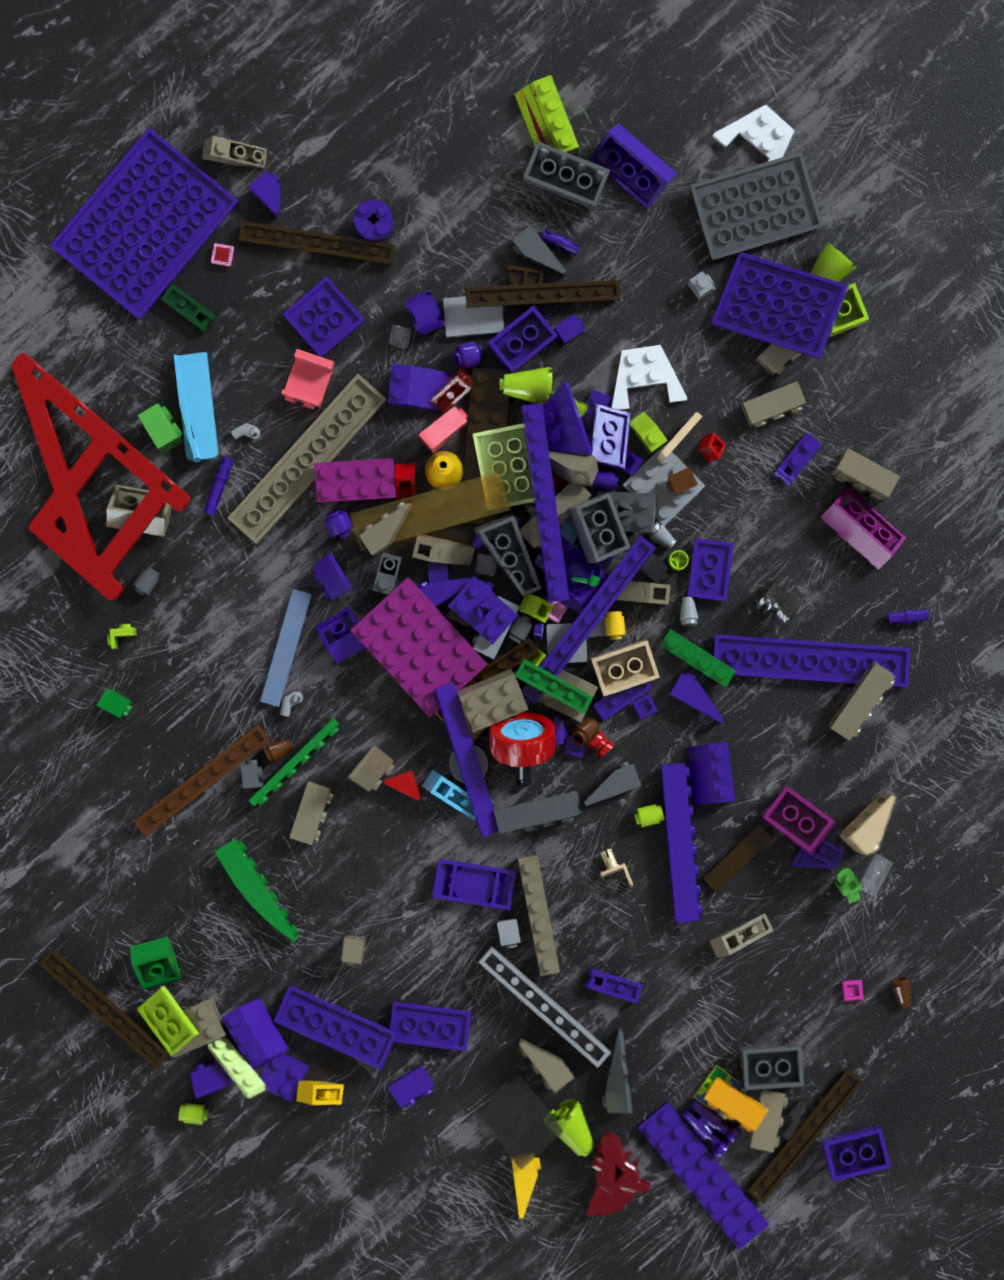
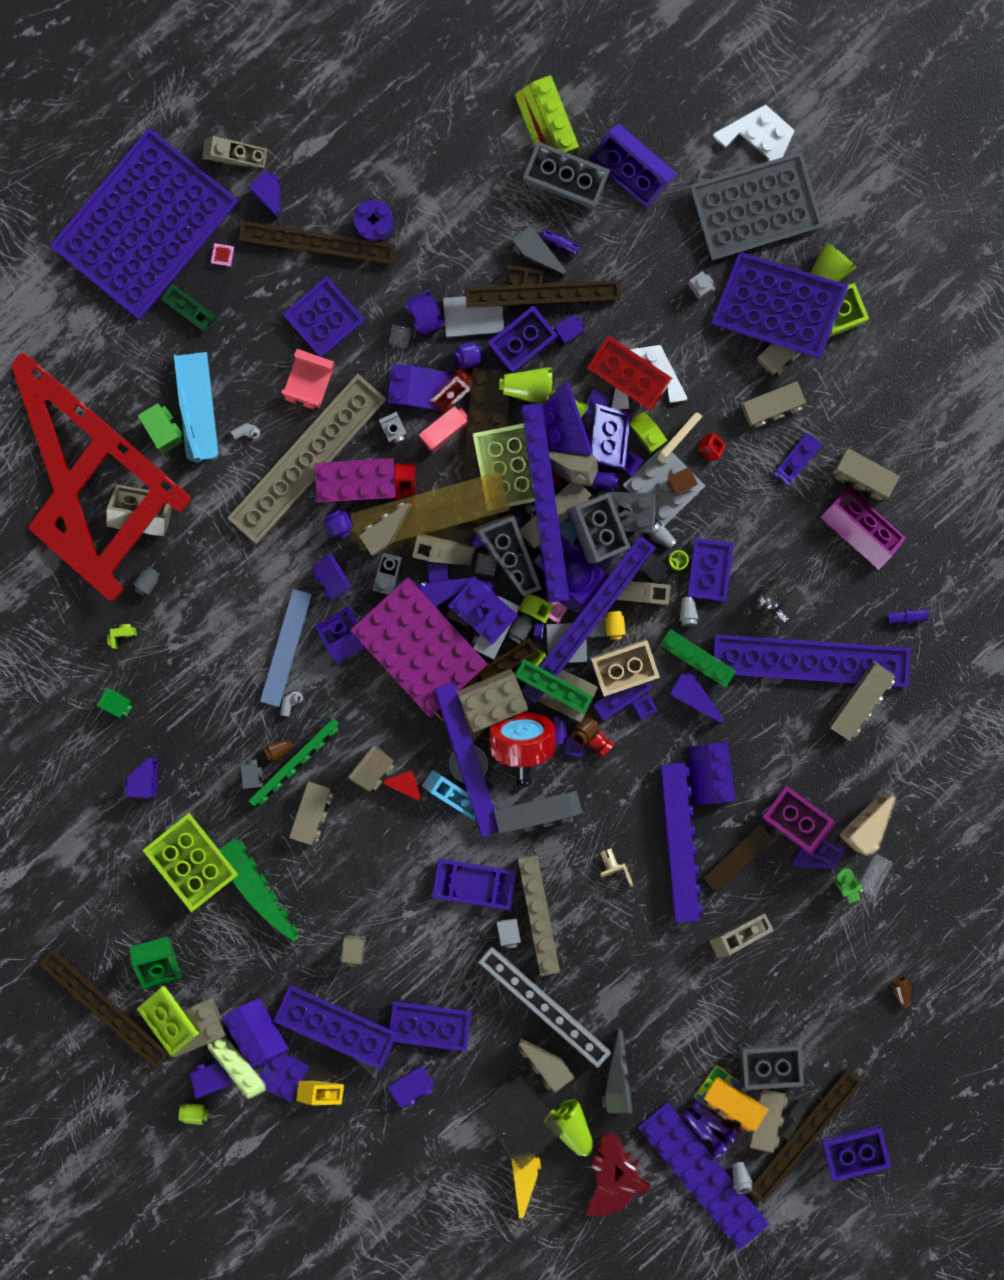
reddish brown plate [133,725,270,837] -> none
dark purple pin [203,456,234,515] -> none
yellow cone [425,451,464,490] -> none
green hand [571,574,600,587] -> none
dark grey slope [584,762,641,806] -> none
dark purple plate [584,968,643,1004] -> none
lime brick [634,804,664,827] -> none
dark pink tile [841,979,864,1001] -> none
none -> dark purple slope [124,758,158,798]
none -> lime slope [143,813,238,912]
none -> light grey brick [379,412,407,444]
none -> red plate [587,335,673,411]
none -> light grey cone [732,1162,753,1194]

